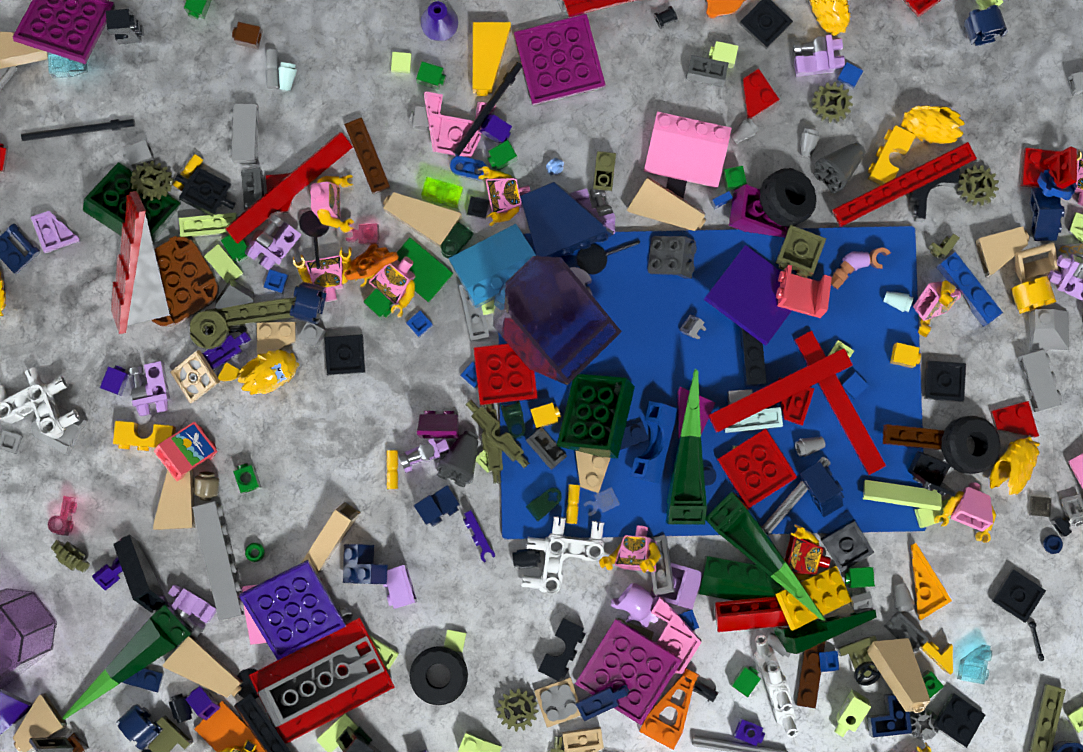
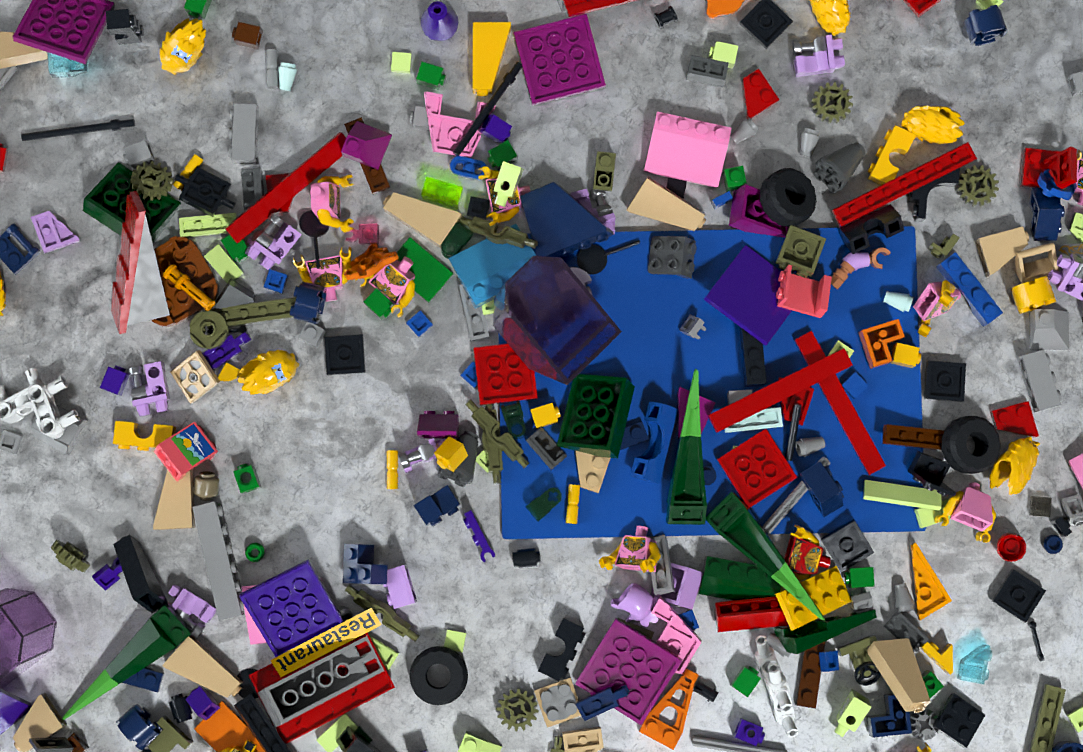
clear pink plate [48,496,77,536] -> none
tan wing [257,322,296,357] -> none
tan slope [301,502,361,575] -> none
white pin [522,516,604,594] -> none
light blue plate [546,158,564,175] -> none
clear plate [583,487,620,516] -> none
blue tile [837,62,863,89] -> none
none -> yellow head [159,18,206,75]
none -> light orange pin [163,264,215,311]
none -> yellow sticker [270,608,382,677]
none -> magenta slope [341,121,392,170]
none -> olive piece [345,584,420,642]
none -> yellow brick [434,437,468,472]
none -> olive piece [460,216,538,249]
none -> yellowish green torso [493,161,524,207]
none -> black bar [785,403,802,461]
none -> black arch [839,204,904,254]
none -> orange brick [858,319,905,369]
none -> red hair [996,533,1026,562]

